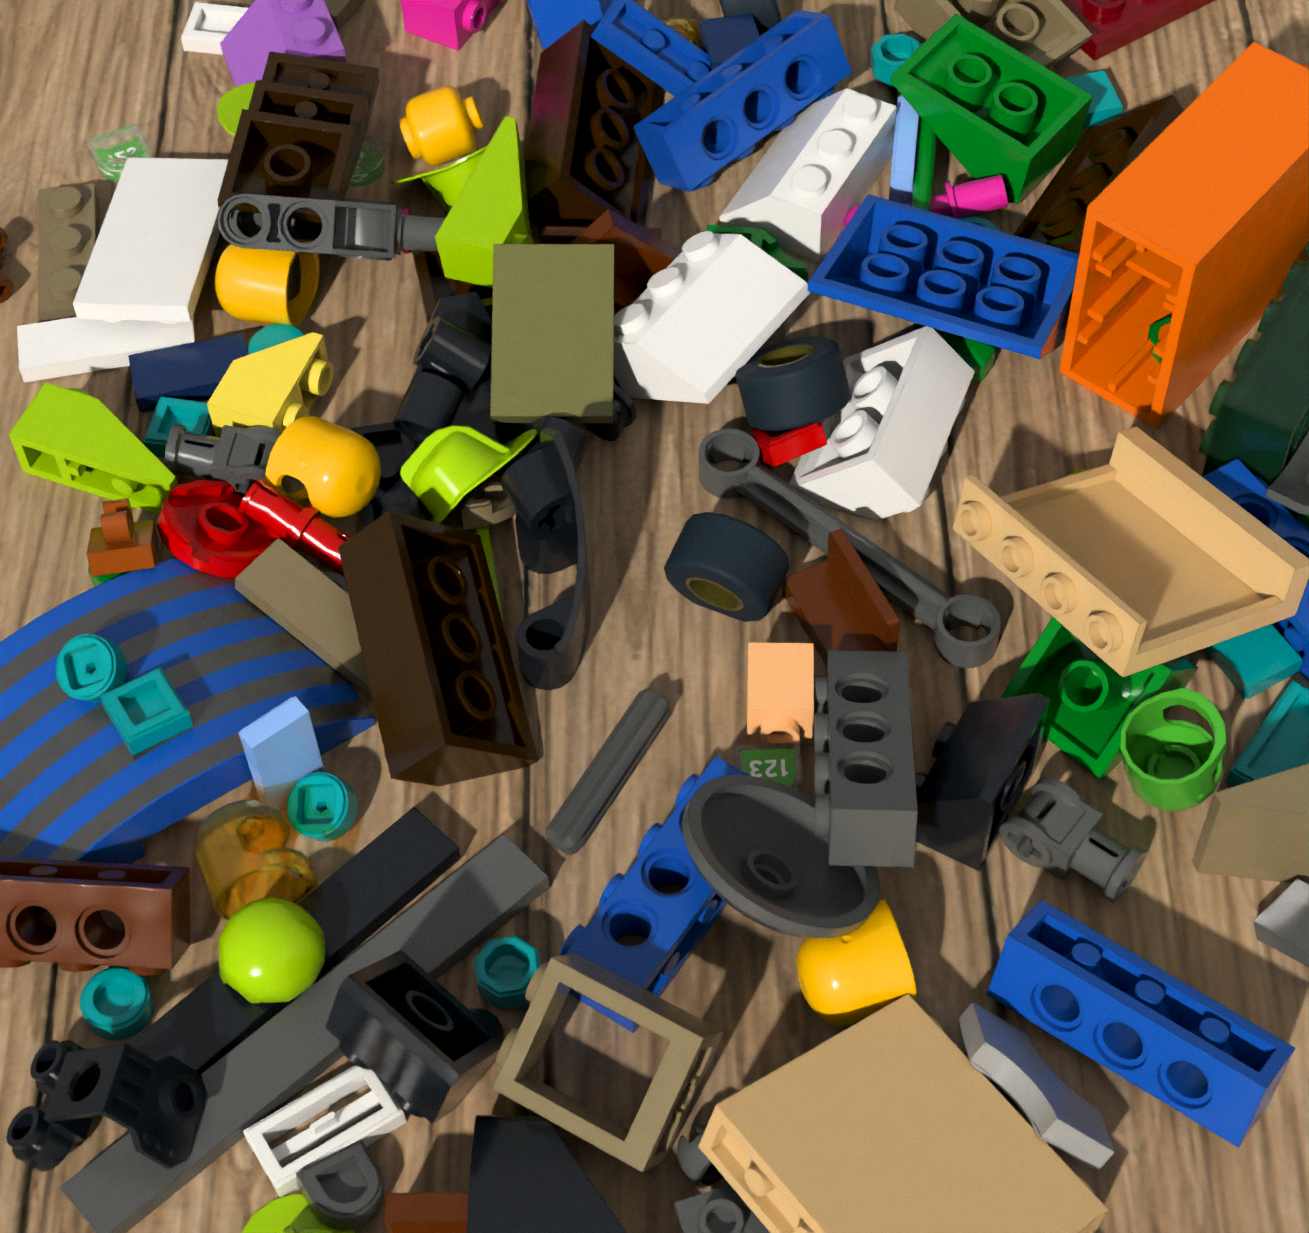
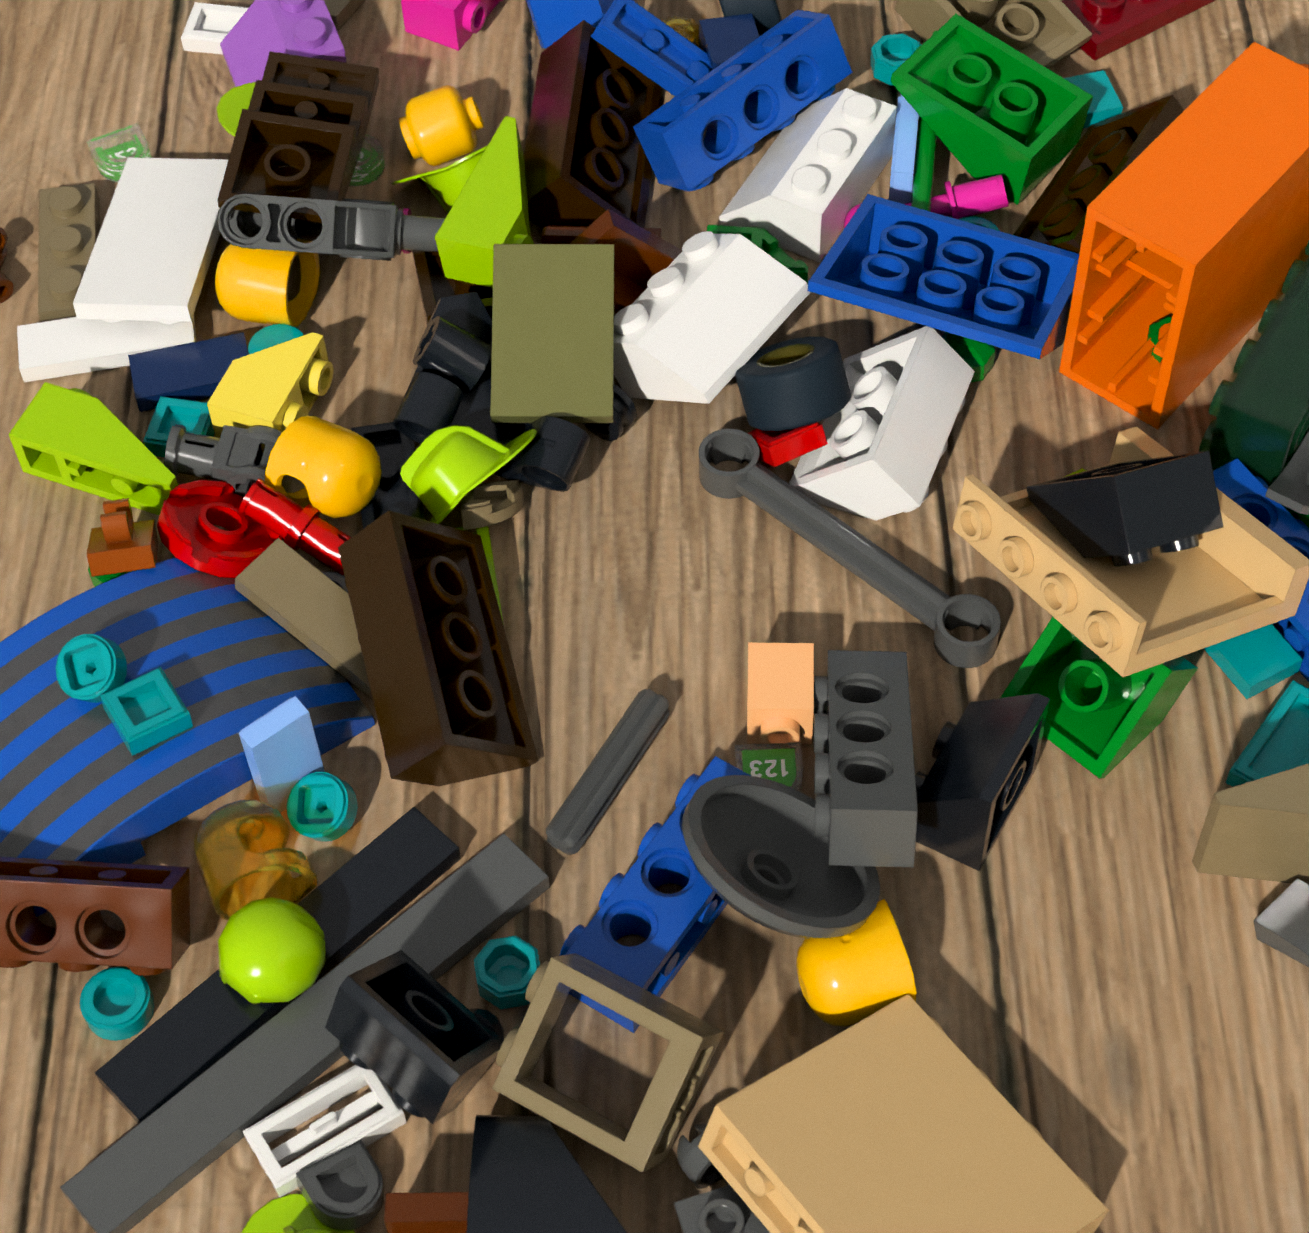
black piece [7,1040,207,1172] -> none
black panel [501,427,591,690] -> none
black wheel [664,512,790,622] -> none
reddish brown panel [782,528,900,667] -> none
light grey tile [957,1002,1115,1170] -> none
blue brick [986,899,1296,1148] -> none
dark grey connector [999,777,1147,903] -> none
bright green helmet [1121,688,1227,811] -> none
none -> black slope [1026,451,1224,567]

